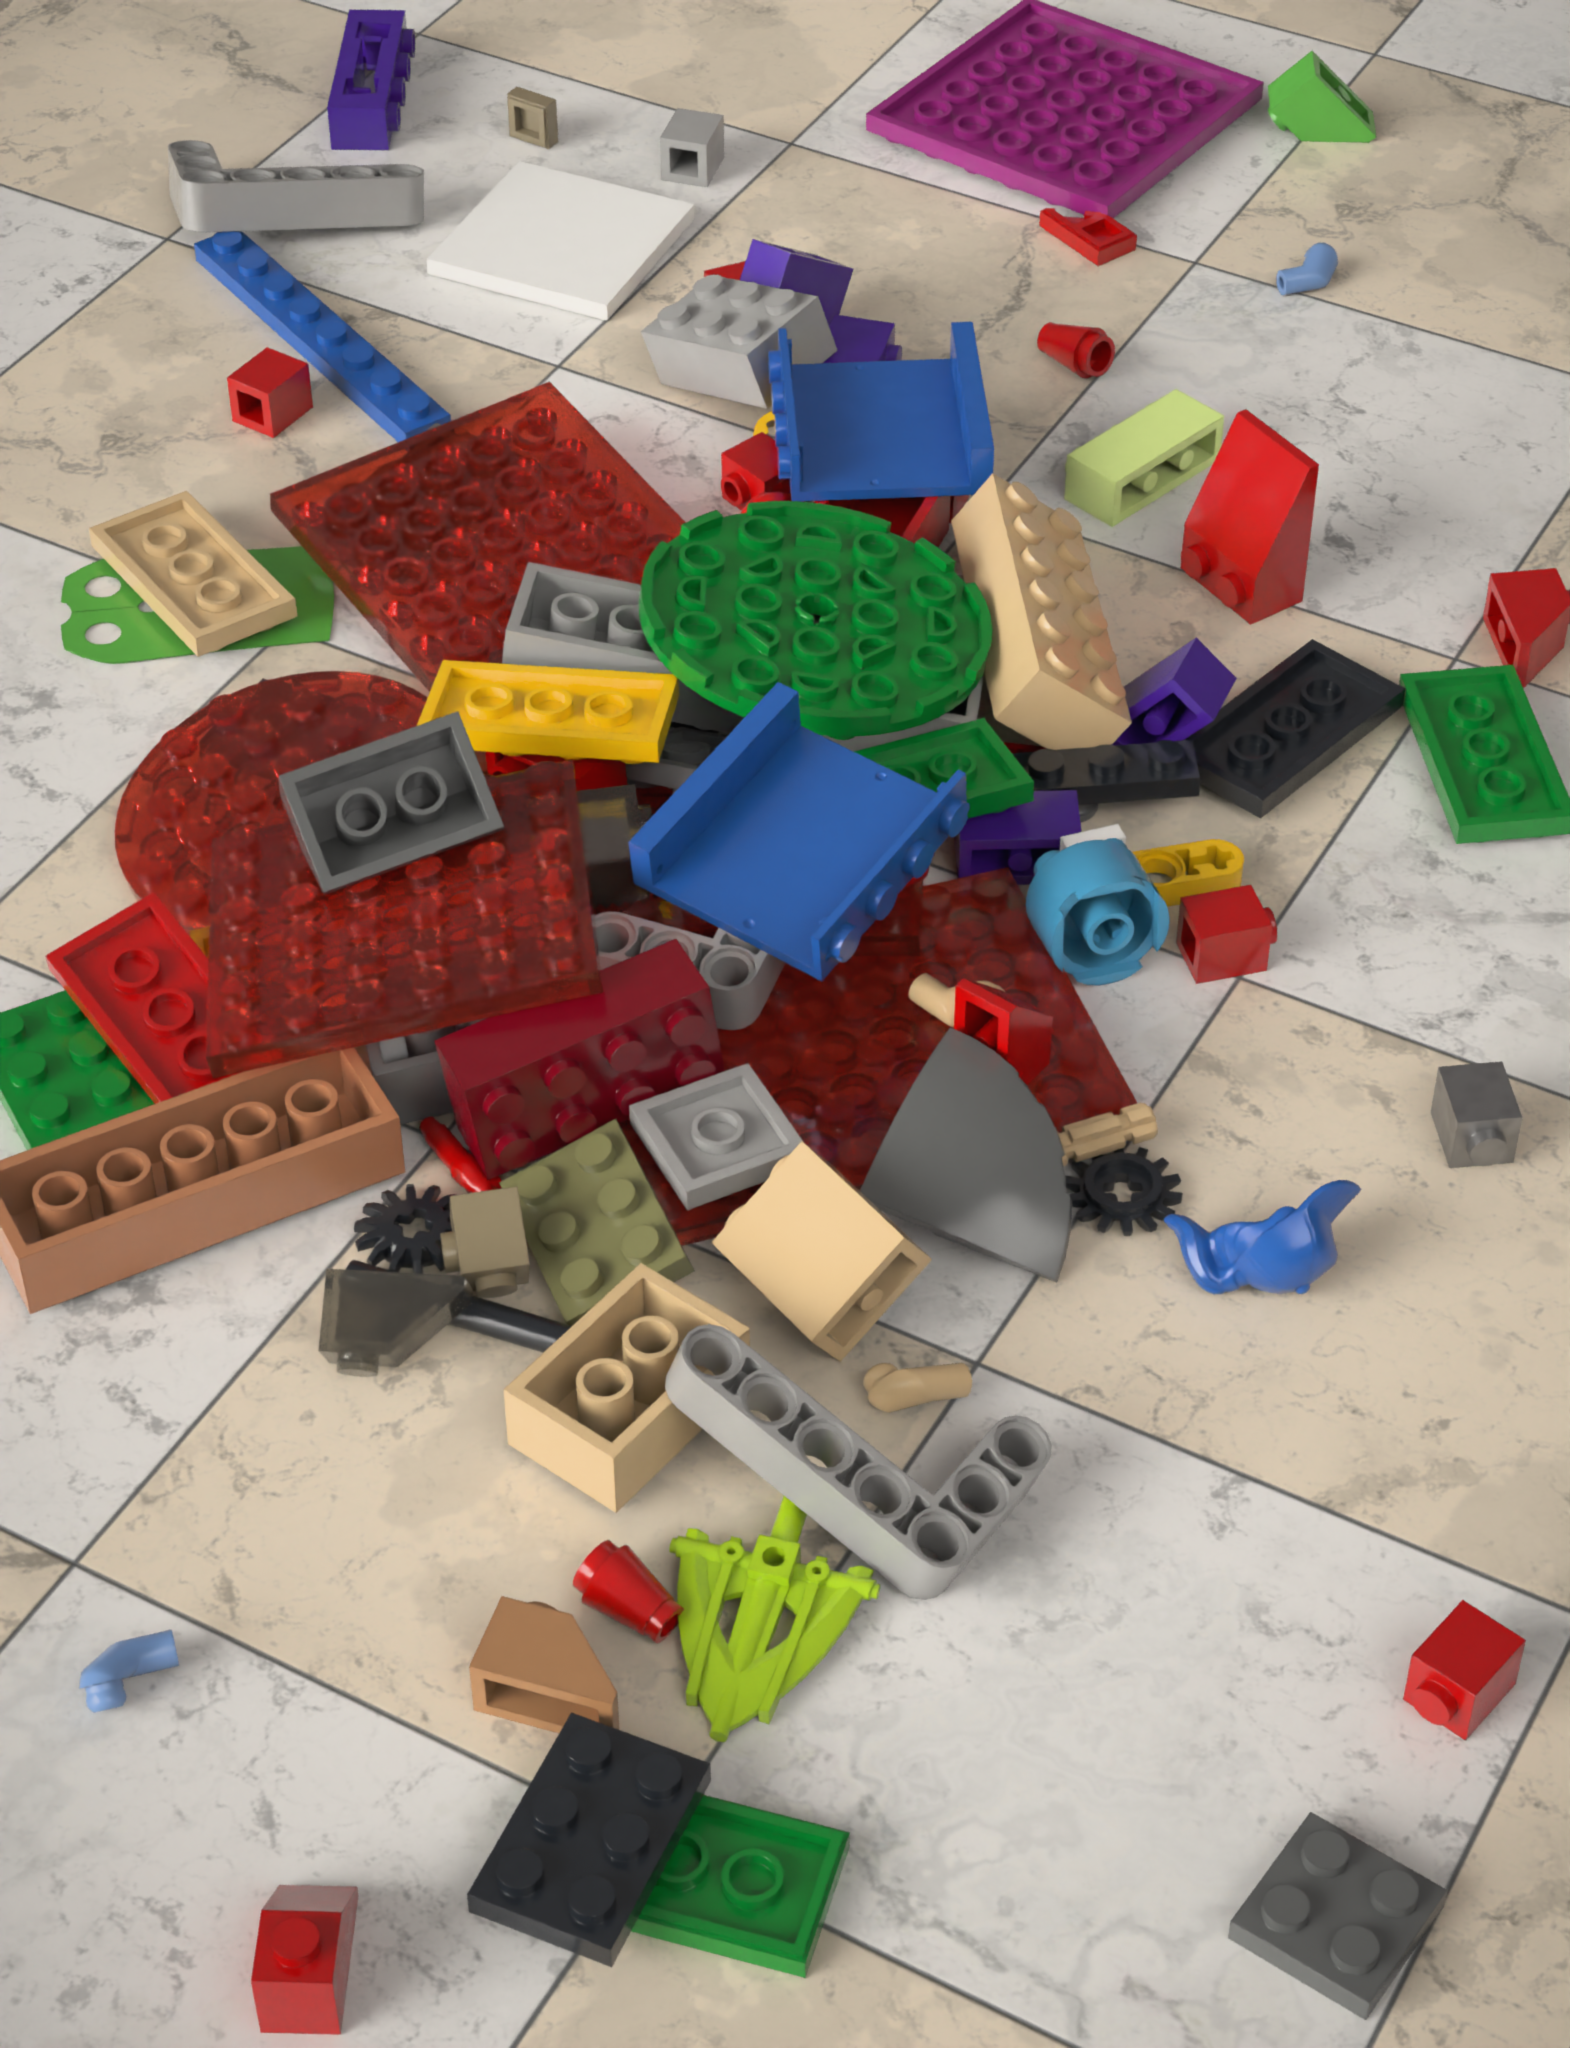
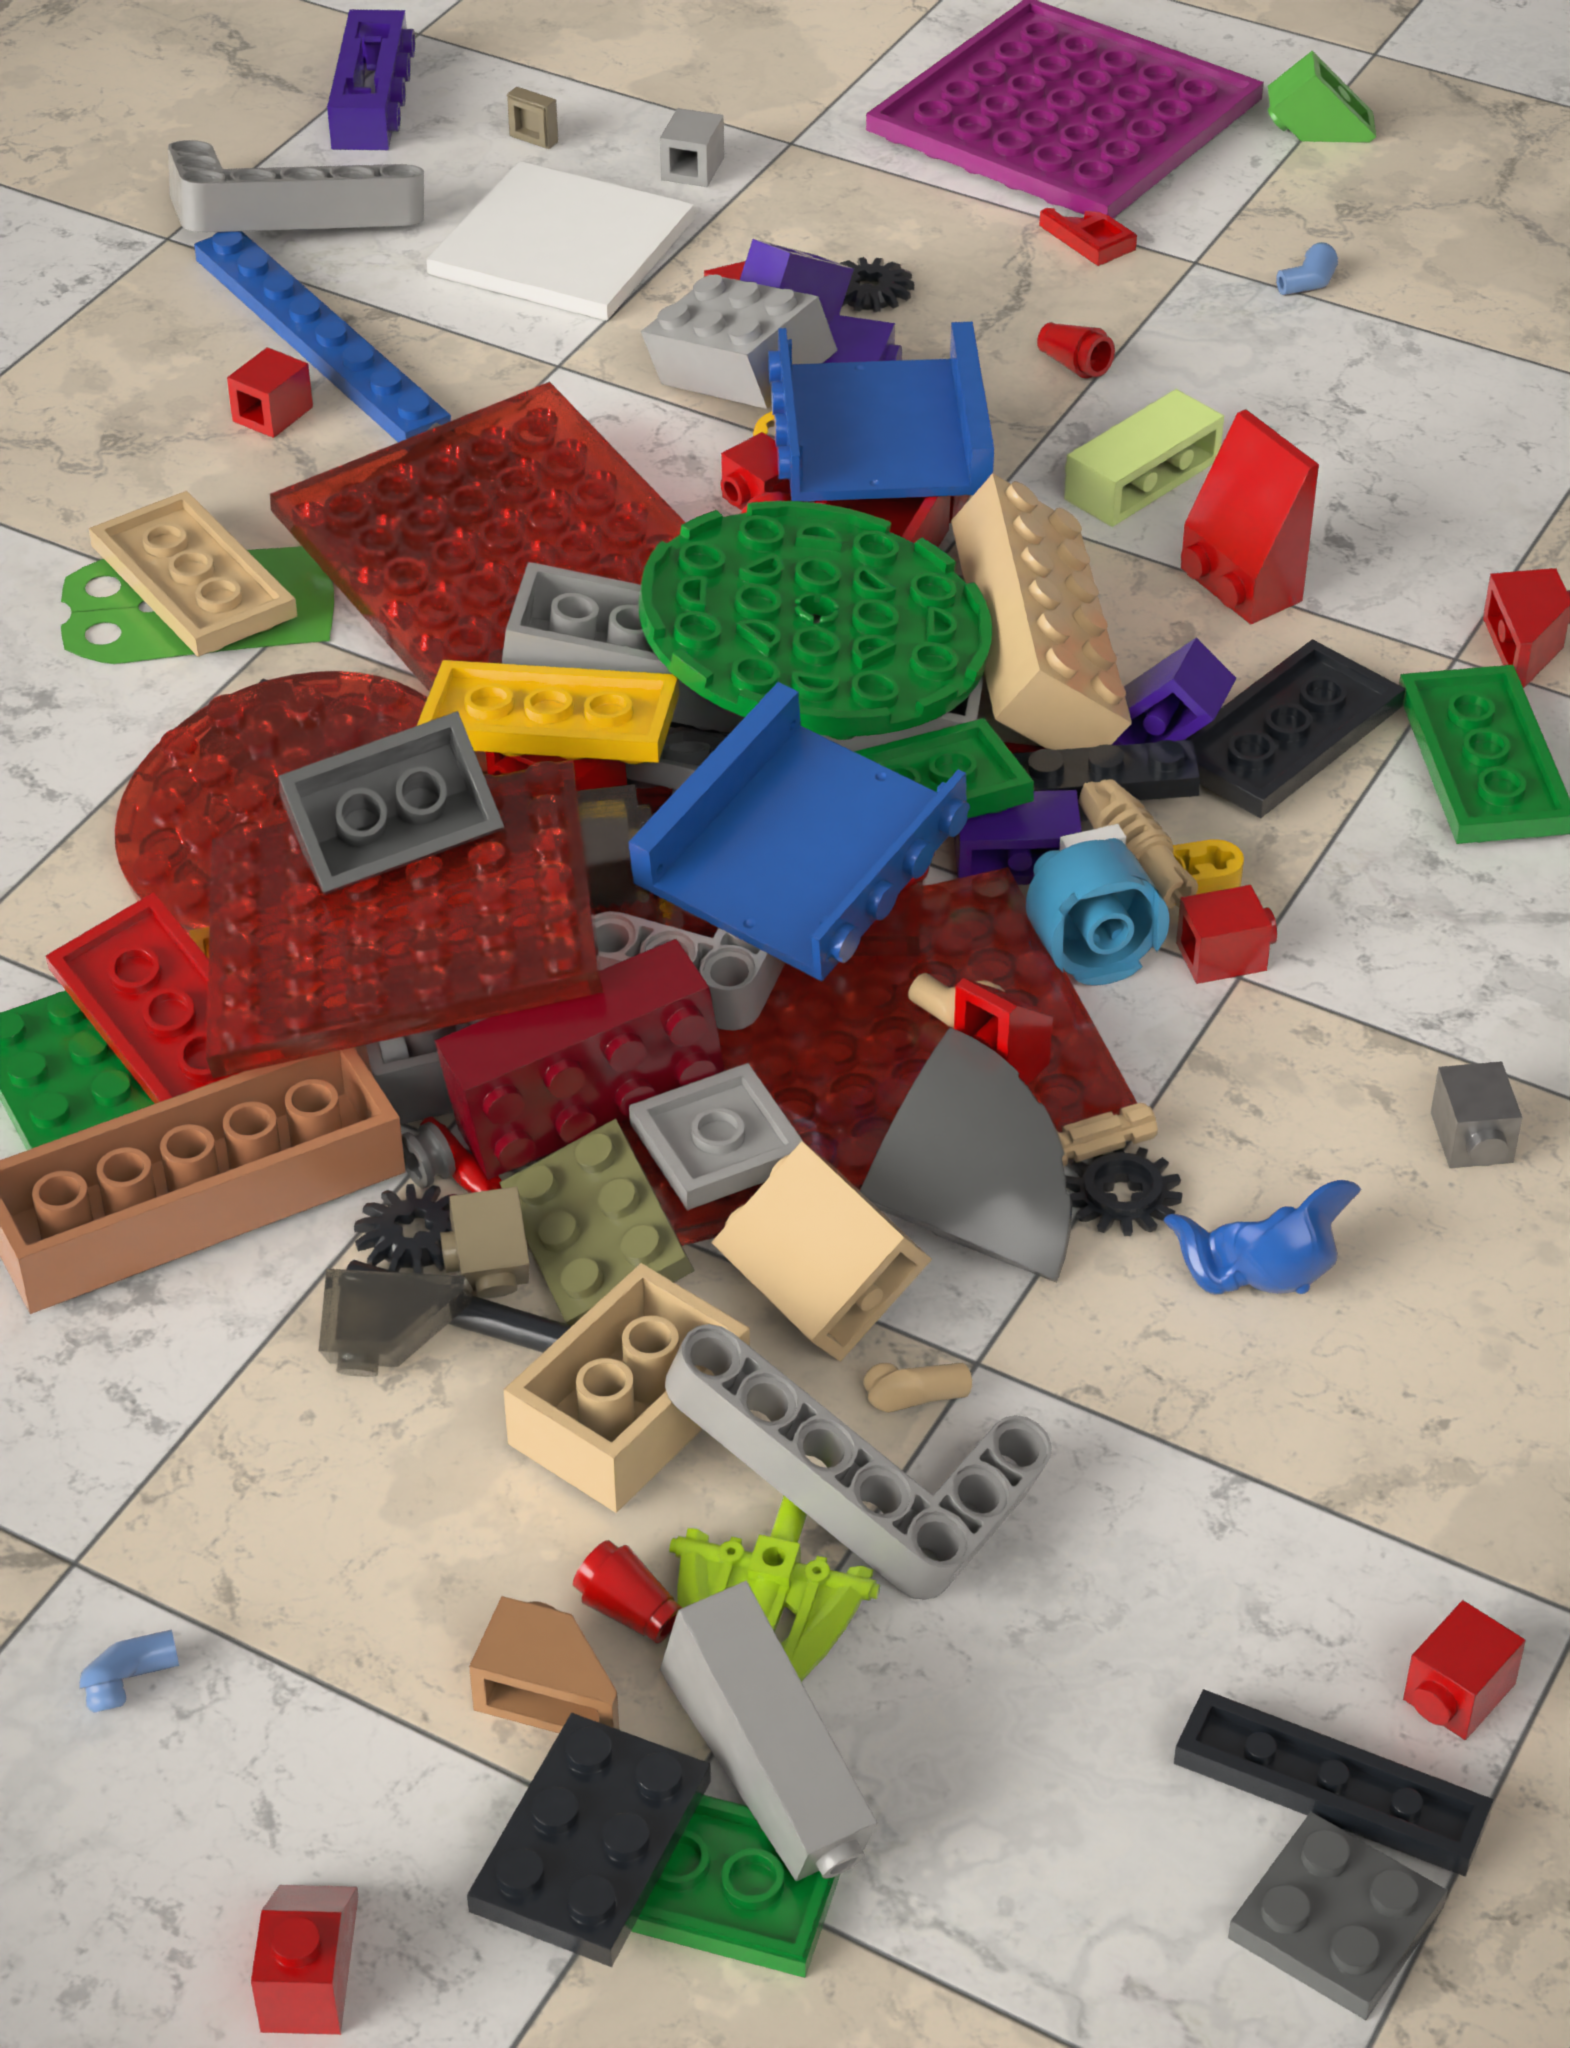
none -> dark grey bush [402,1122,456,1189]
none -> light grey slope [660,1580,877,1881]
none -> black gear [840,257,915,312]
none -> tan hinge [1078,779,1198,909]
none -> black plate [1174,1689,1494,1877]

